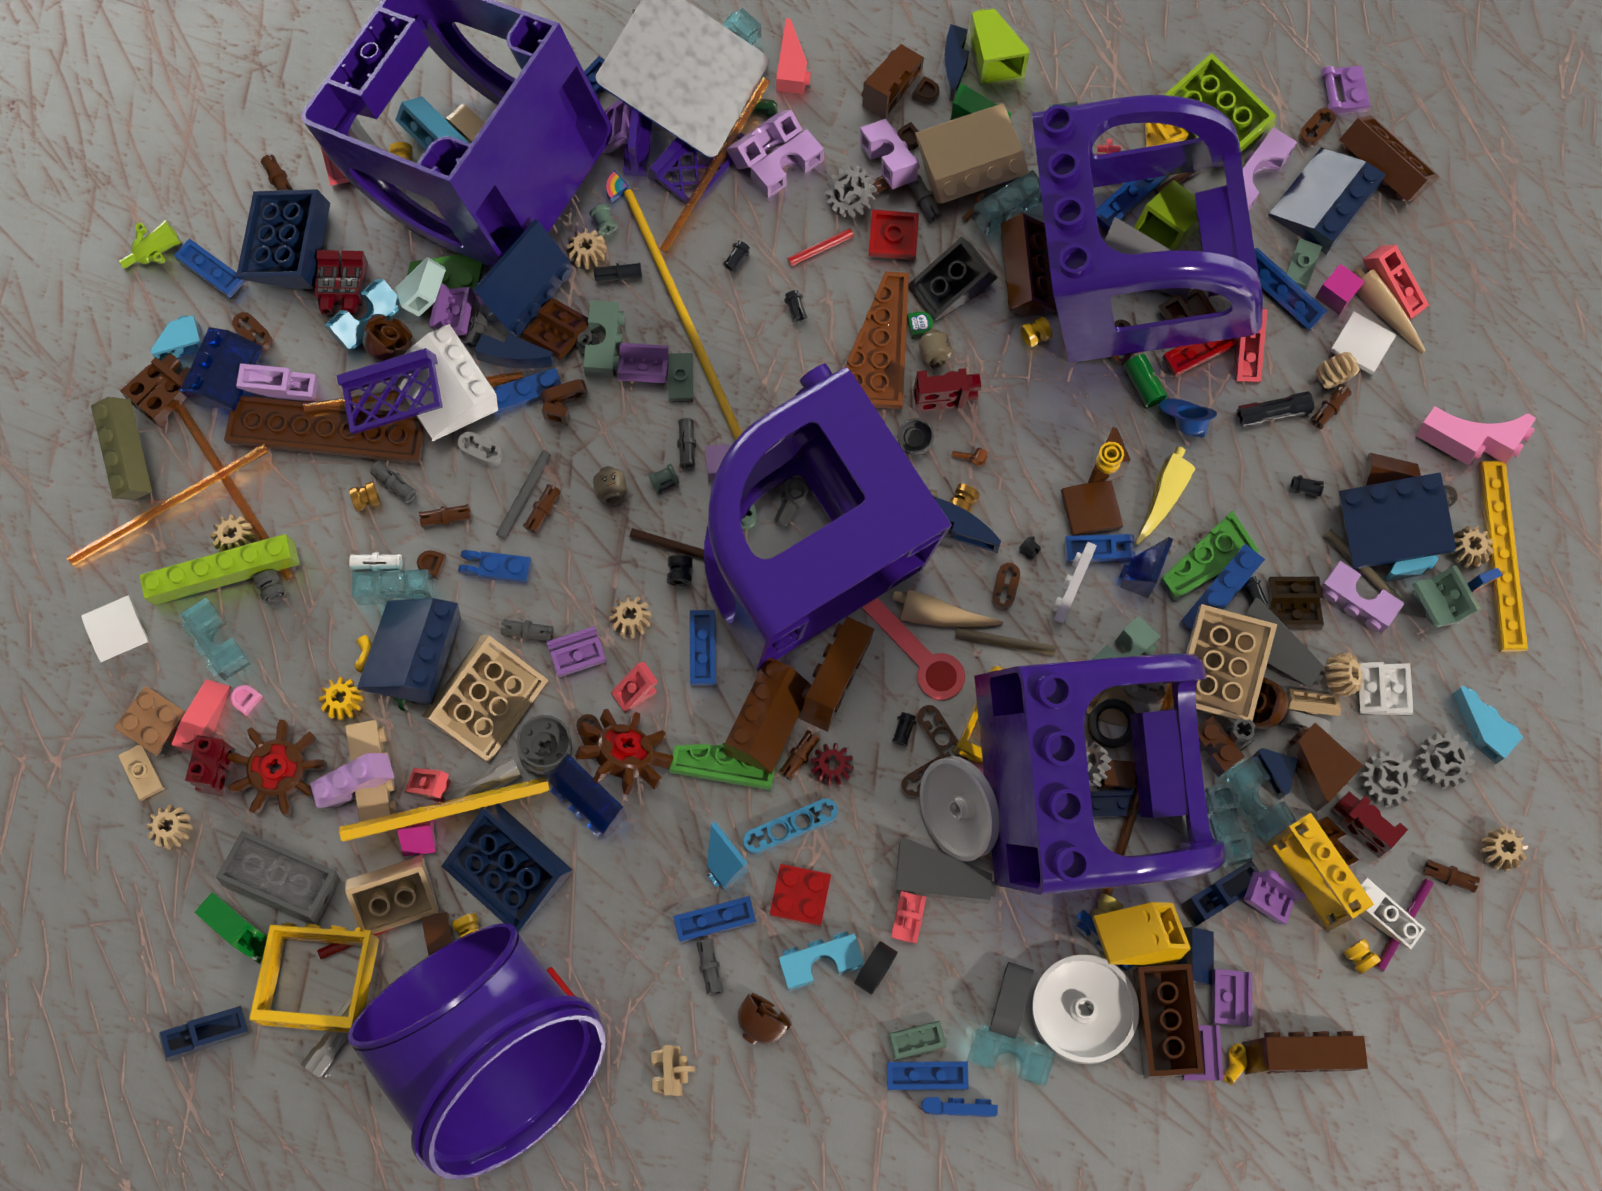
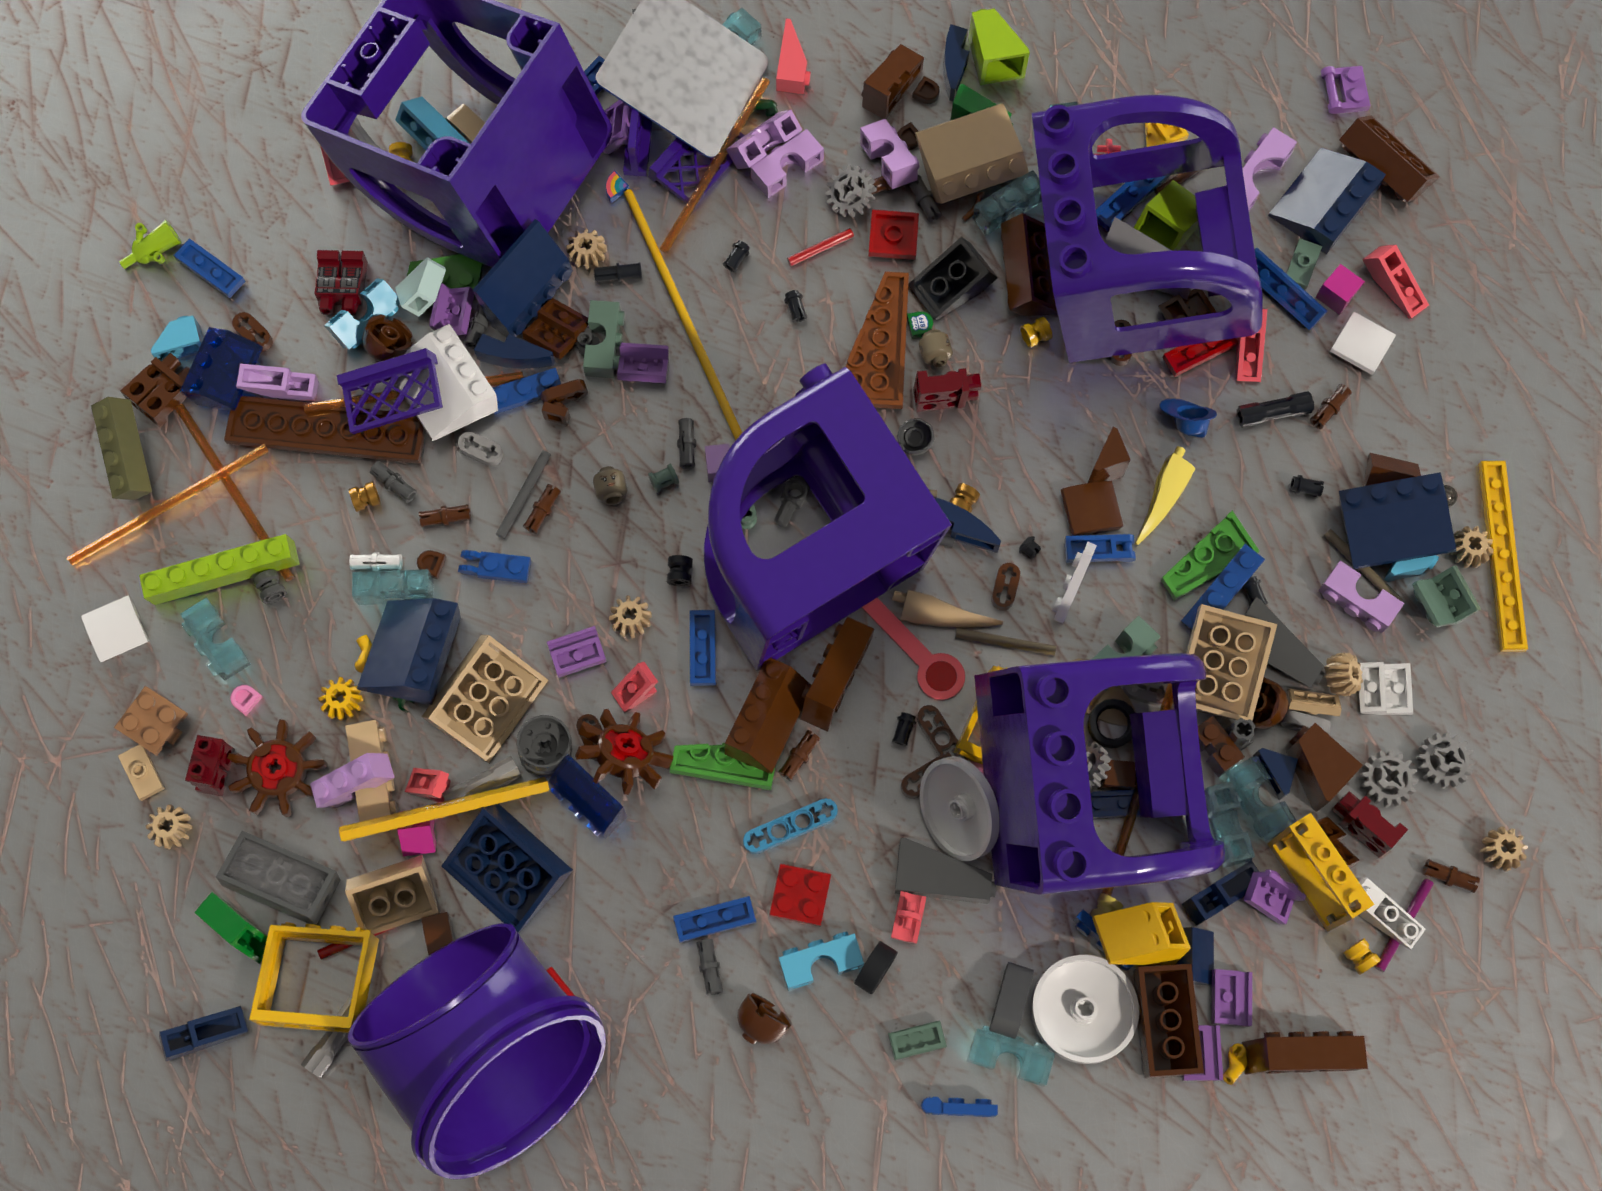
coral slope [172,679,231,755] -> none
tan gear [210,514,255,552] -> none
dark blue slope [236,189,331,289] -> none
reddish brown pin [261,154,293,191] -> none
yellow wheel [451,913,479,938] -> none
dark grey pin [501,619,554,641] -> none
sand green bush [589,204,618,236] -> none
reddish brown bar [629,528,704,560] -> none
tan hips [651,1045,696,1096] -> none
sand green plate [668,353,693,401] -> none
dark azure slope [707,822,748,890] -> none
dark red gear [810,743,854,787] -> none
blue plate [887,1061,969,1090] -> none
dark orange hand [952,448,988,466] -> none
yellow wheel [1096,442,1124,474] -> none
clear blue slope [1119,537,1173,598] -> none
green pin [1124,354,1168,408] -> none
lime slope [1164,53,1276,152] -> none
dark brown slope [1268,576,1324,630] -> none
reddish brown beam [1298,108,1336,148] -> none
tan gear [1315,352,1360,389] -> none
tan piece [1353,267,1426,354] -> none
bright pink arch [1417,406,1536,466] -> none
medium azure slope [1453,685,1524,764] -> none
blue tile [1467,568,1502,592] -> none

